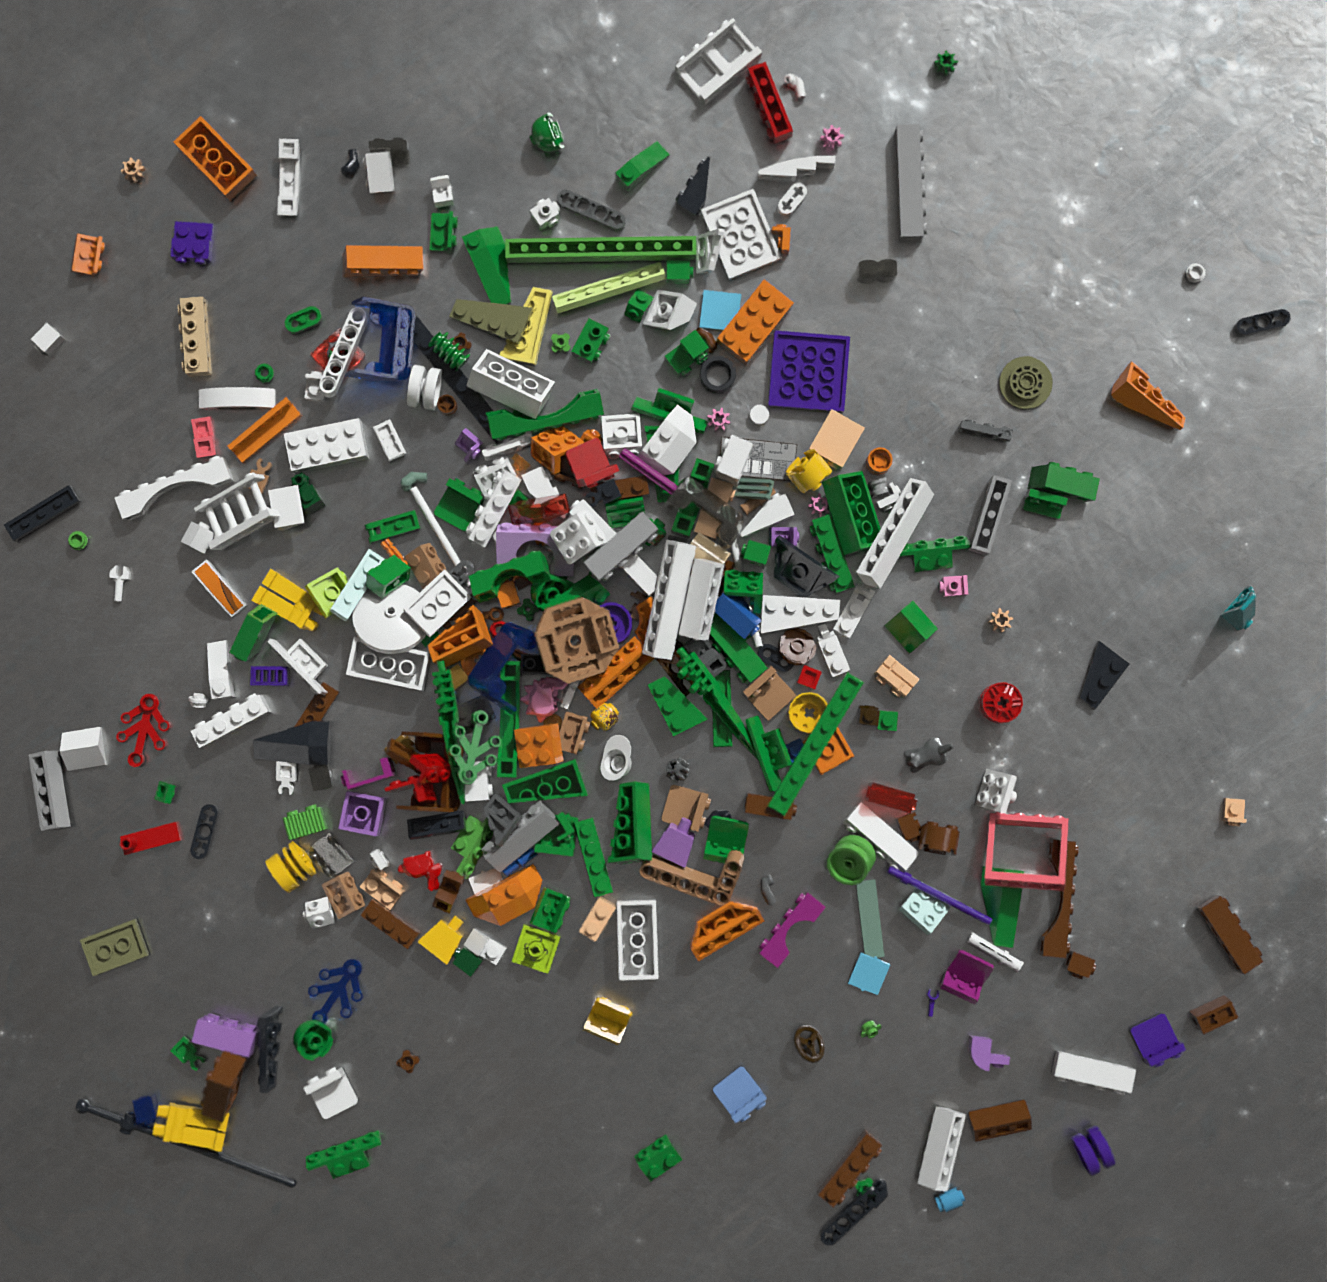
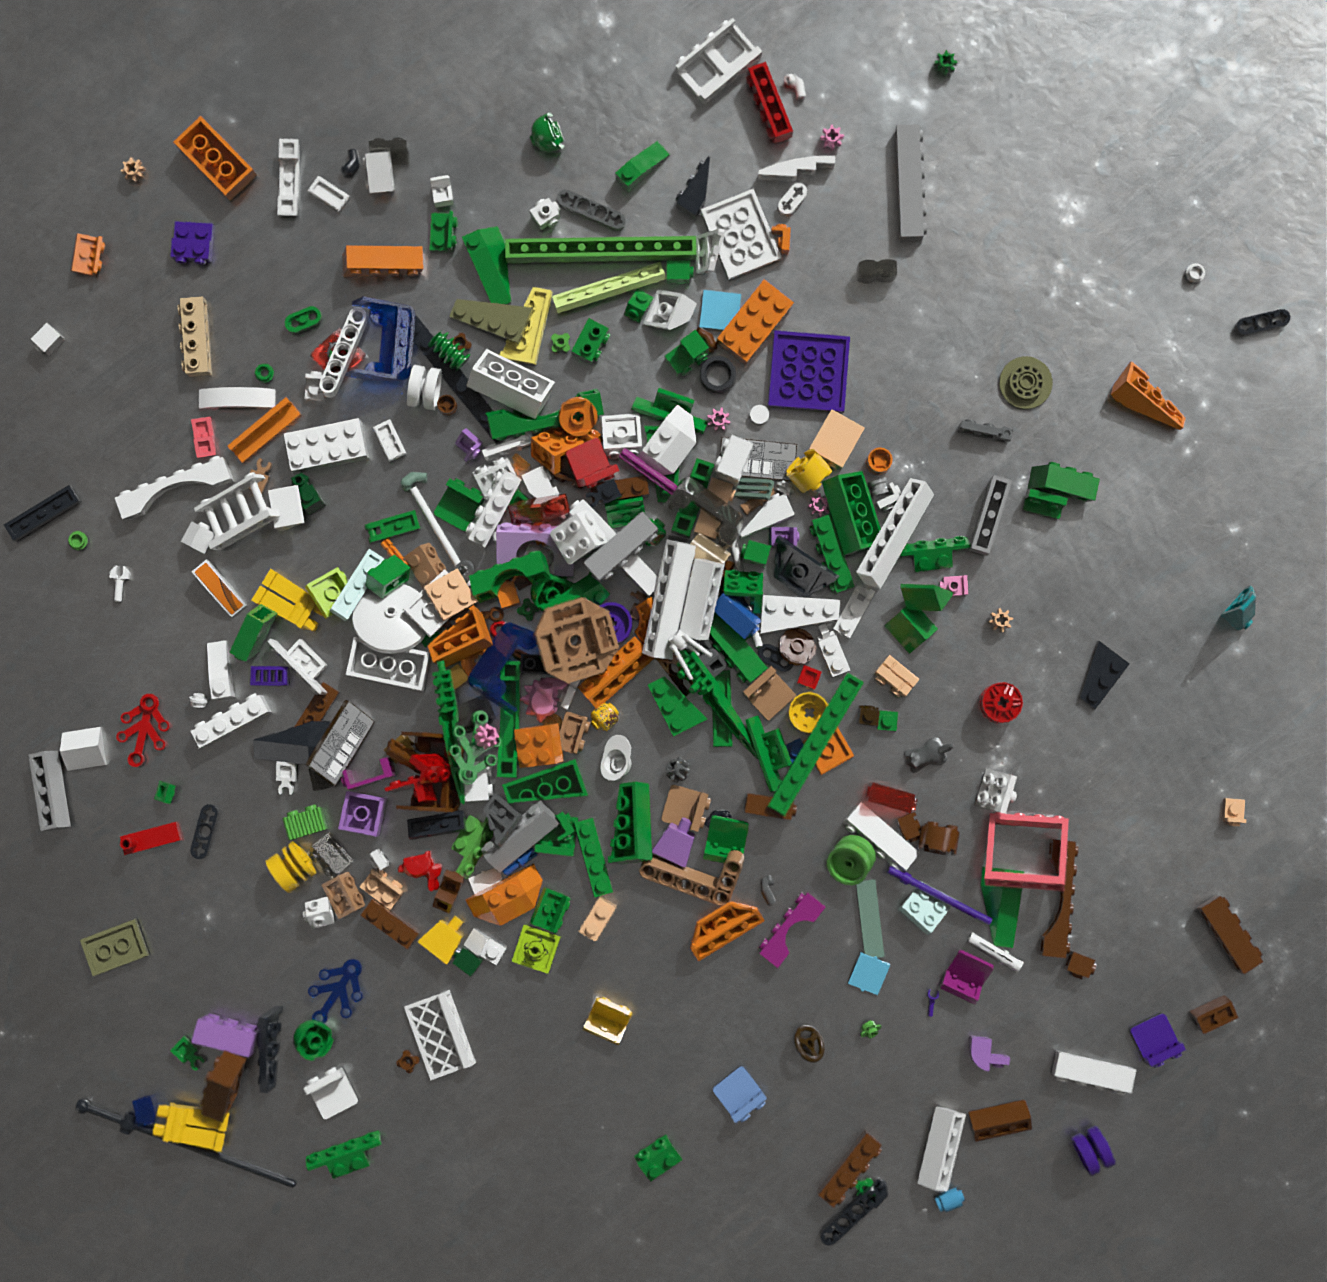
white brick [617,899,658,980] -> none
none -> tile [305,700,375,786]
none -> white tile [308,176,350,213]
none -> white fence [404,990,476,1080]
none -> light nougat plate [423,568,477,621]
none -> bright pink gear [473,724,499,750]
none -> orange plate [558,397,598,436]
none -> white plant [669,630,712,680]
none -> white plate [776,480,794,497]
none -> green slope [900,584,953,611]

